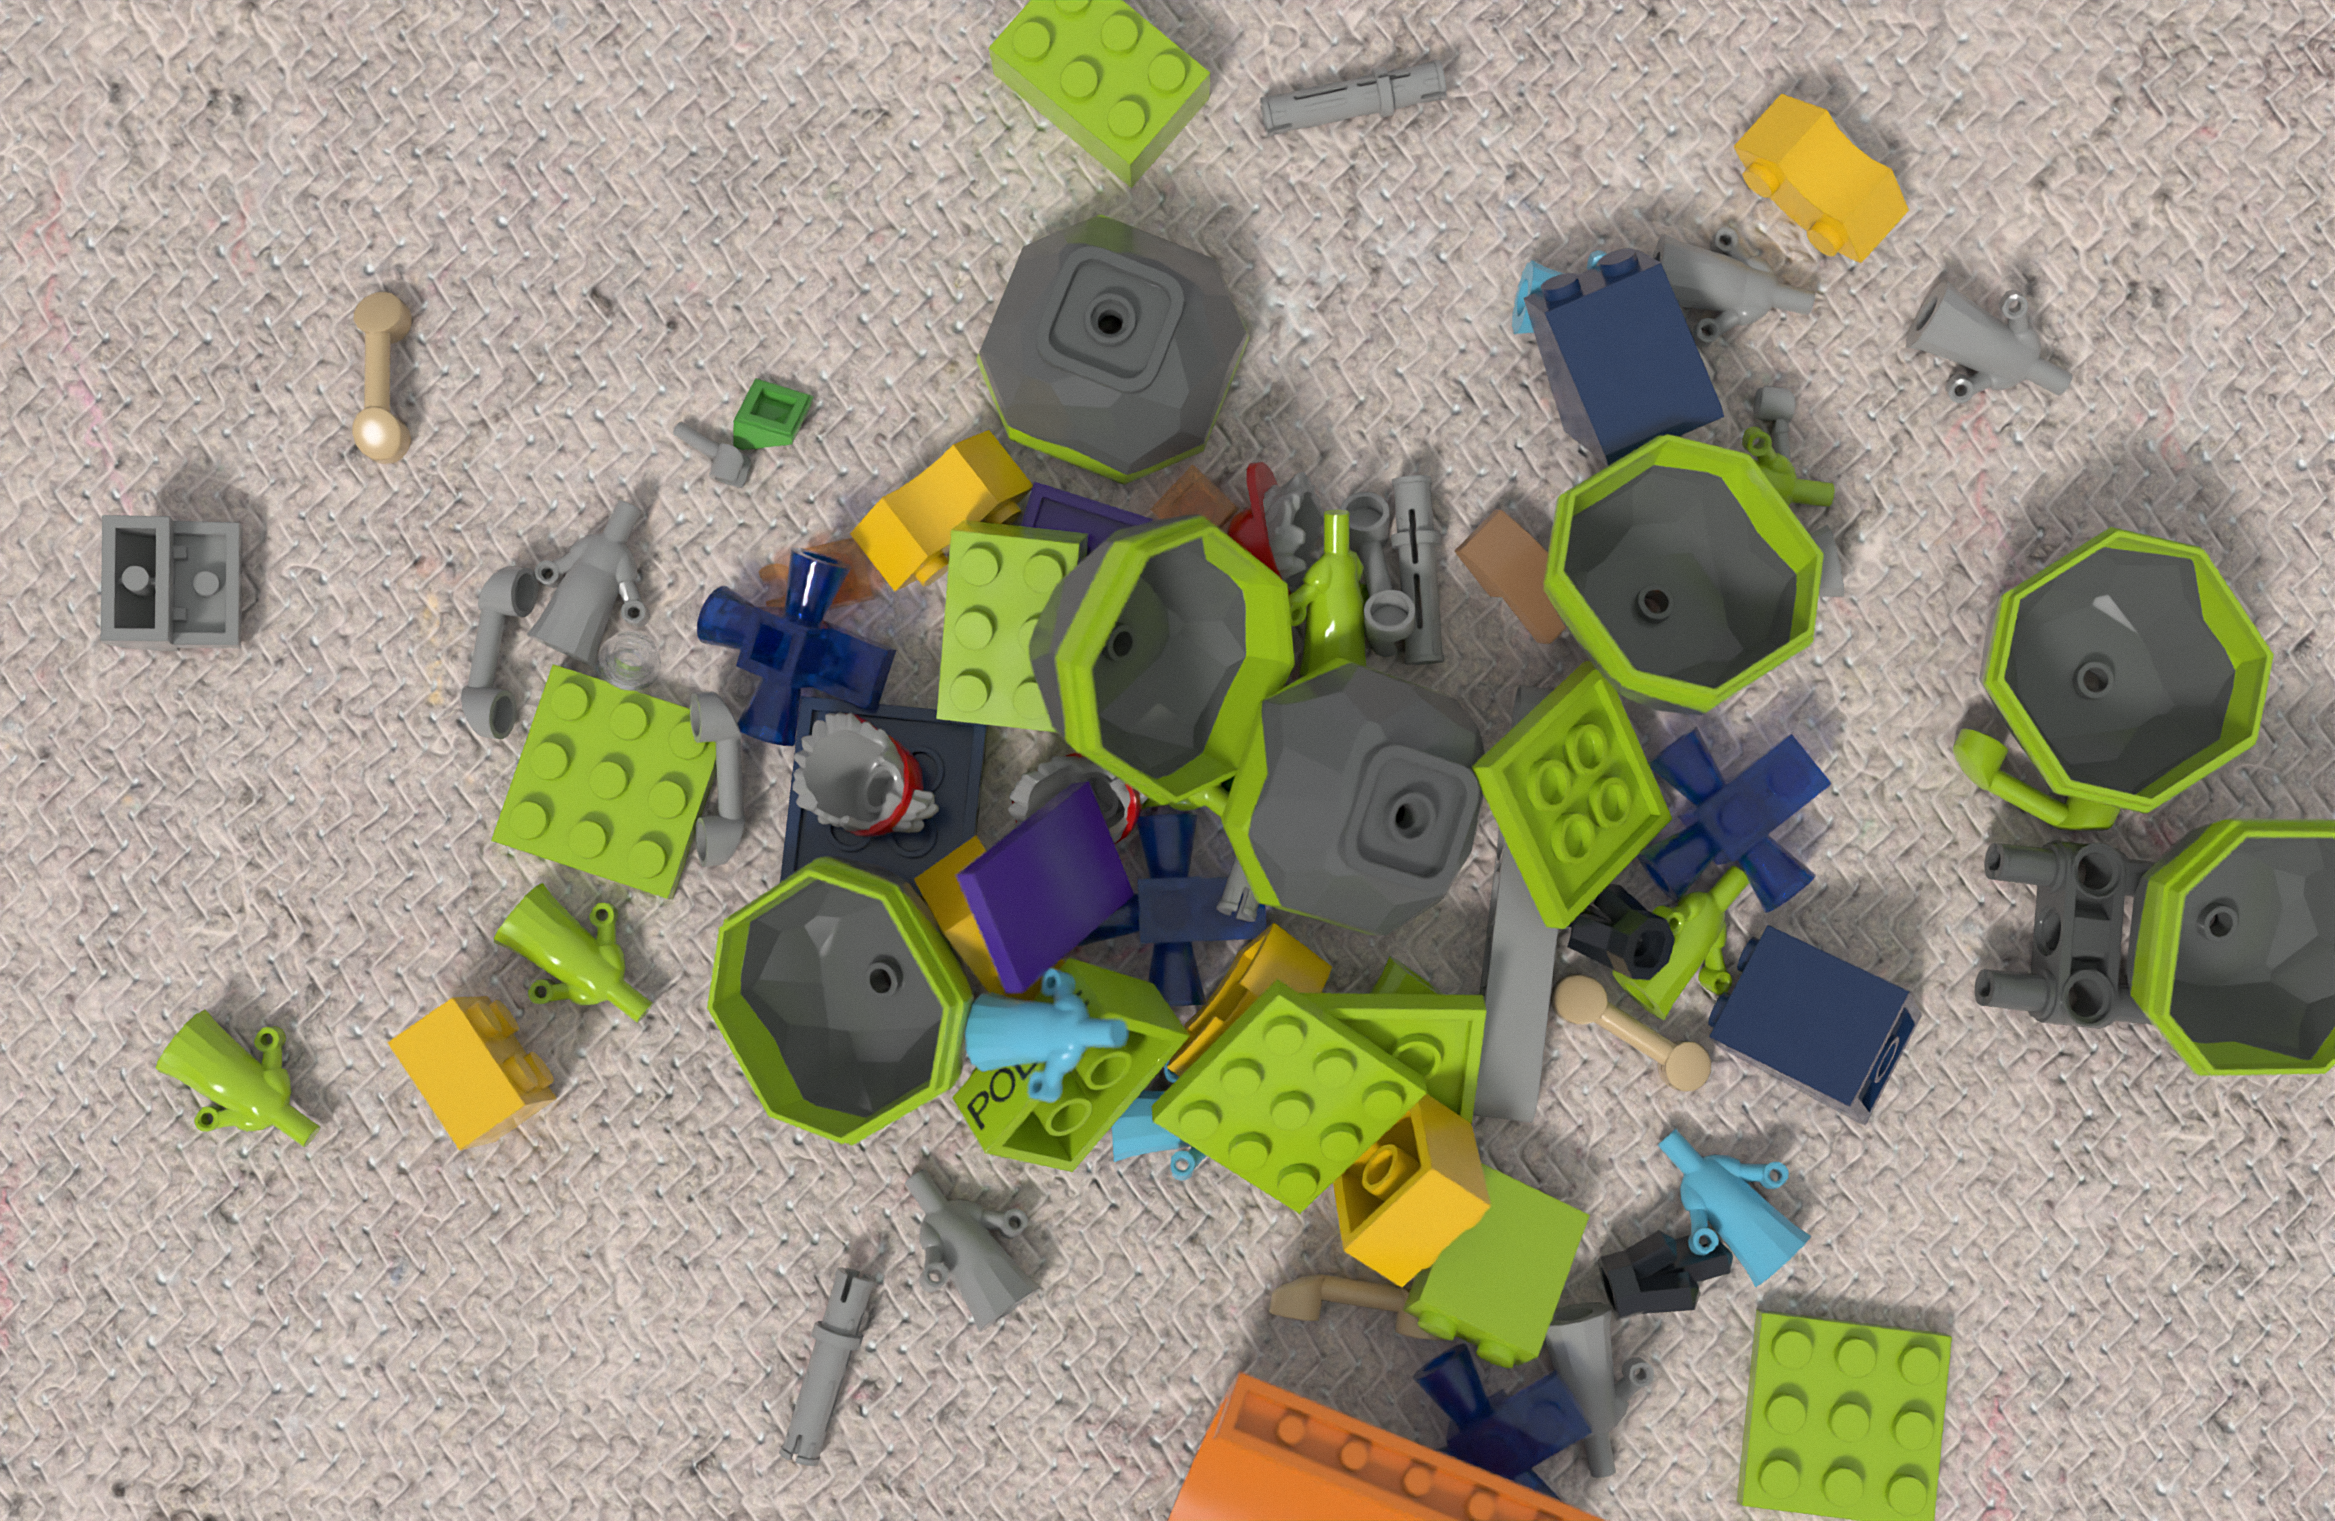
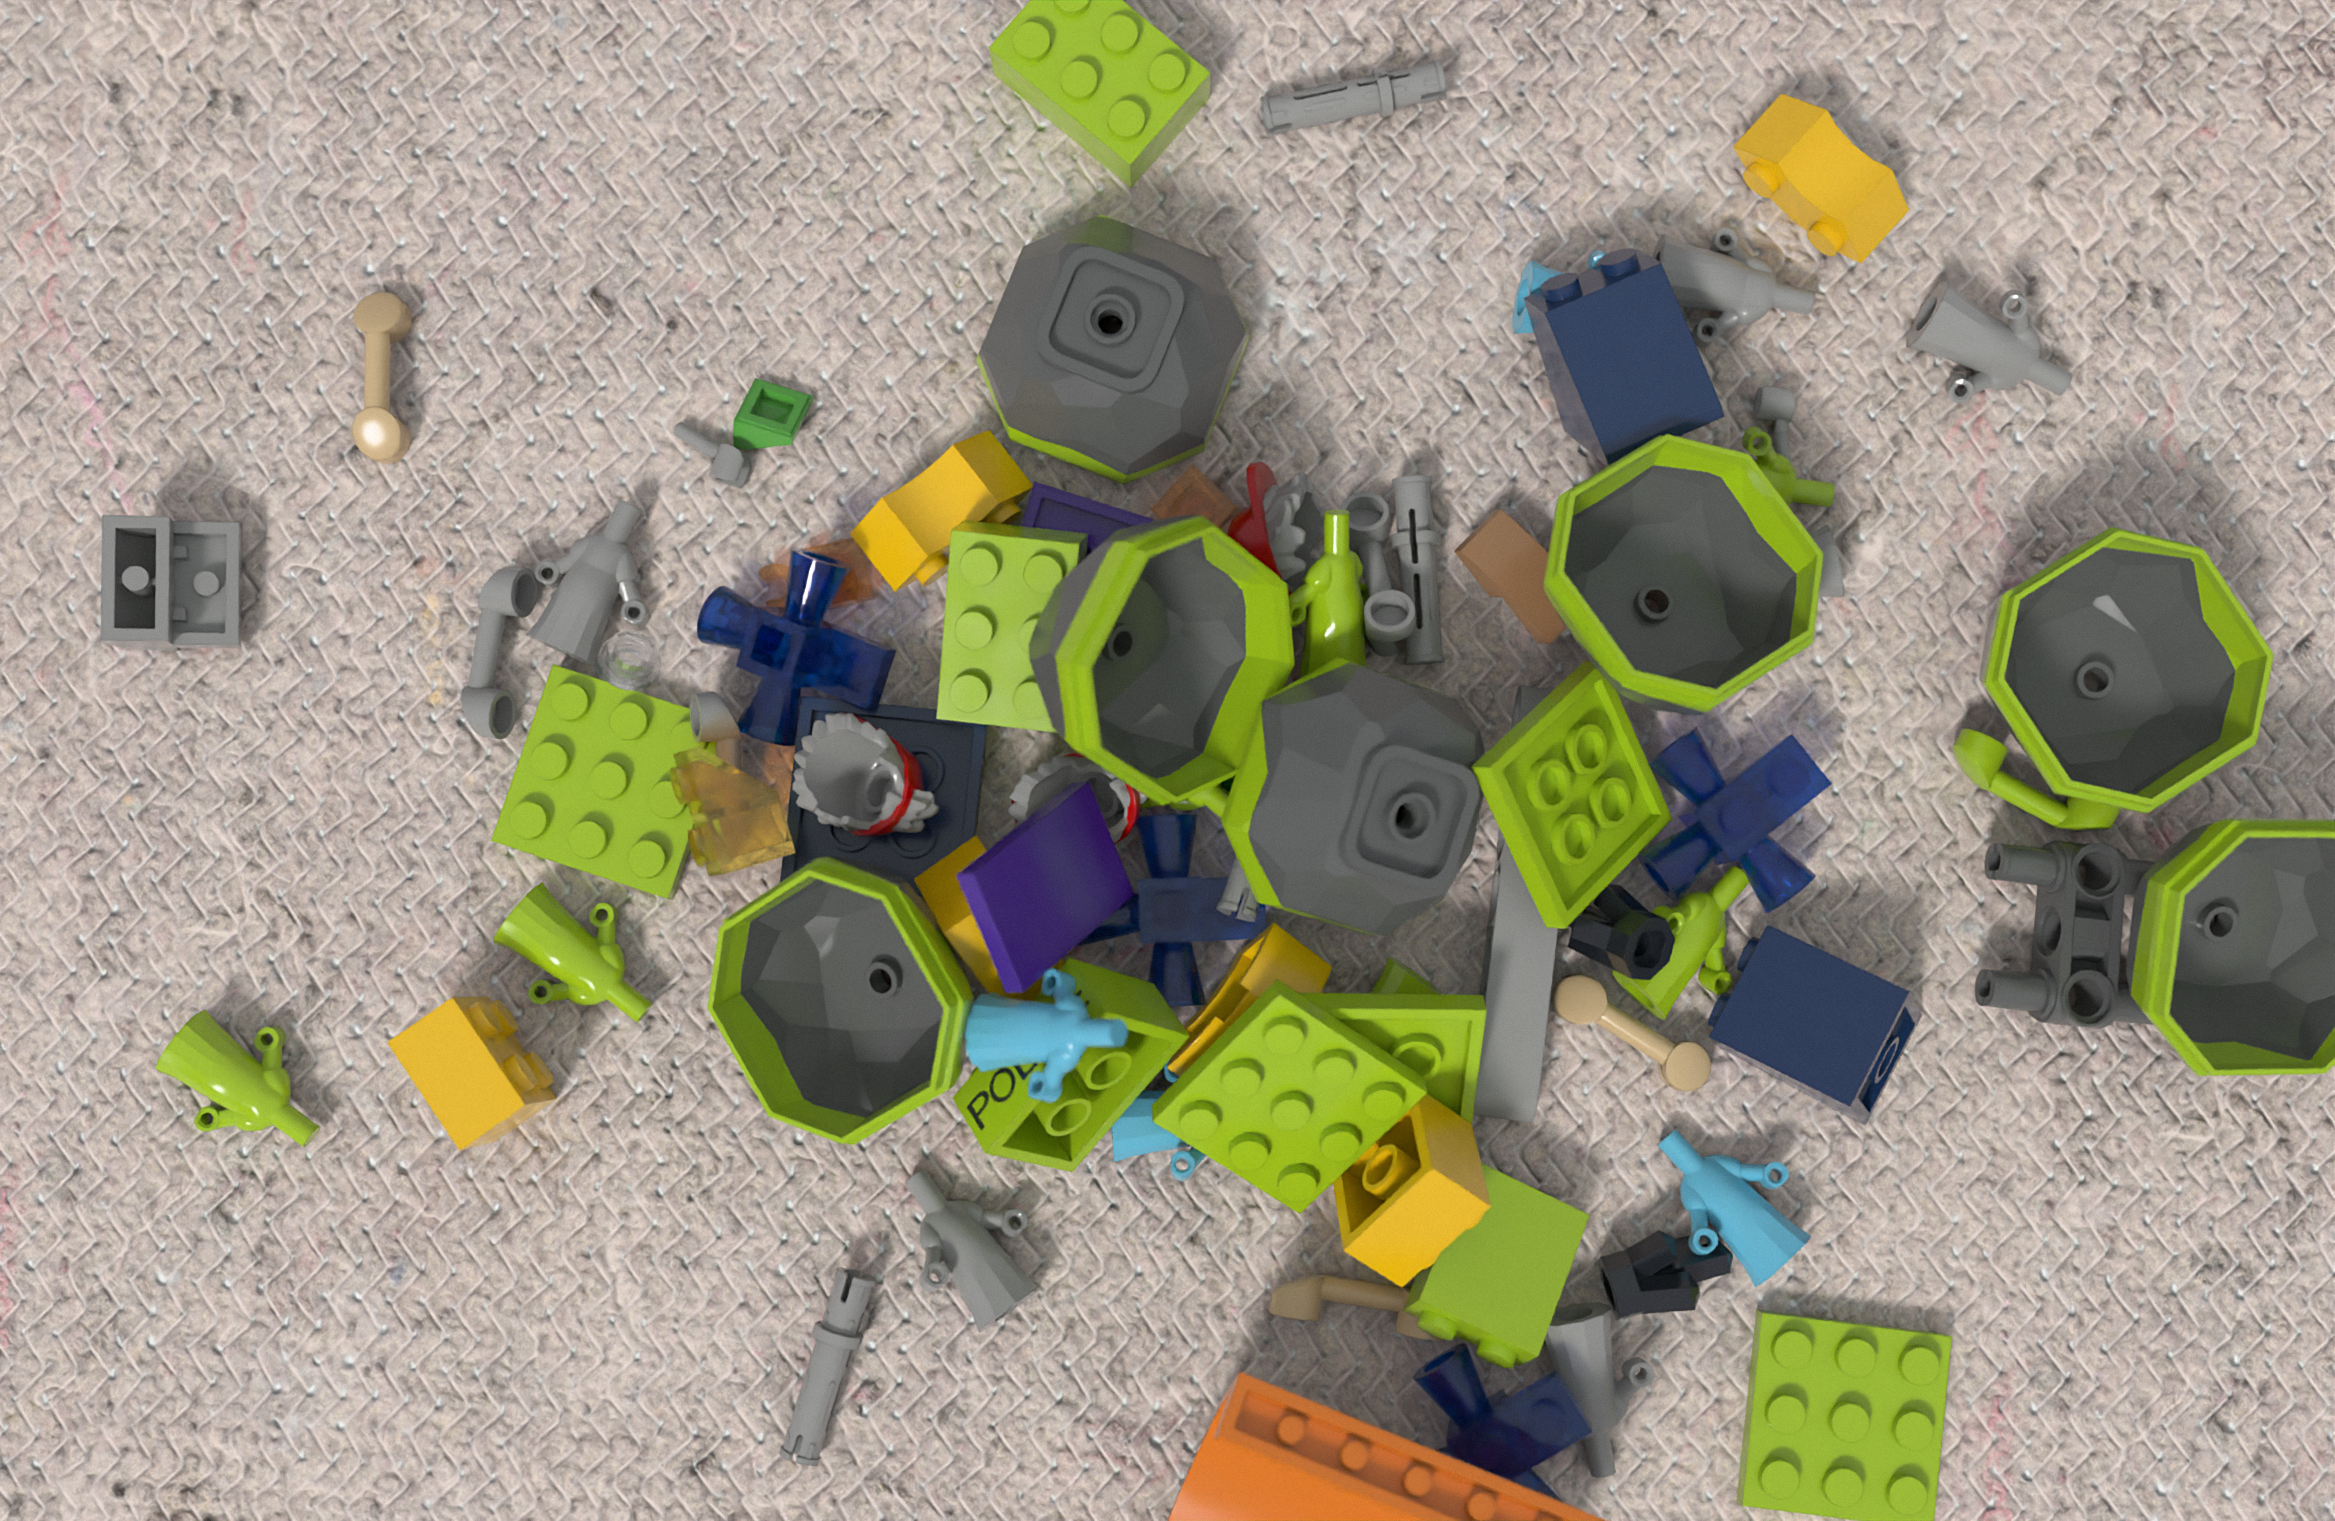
none -> clear yellow slope [670,747,795,876]

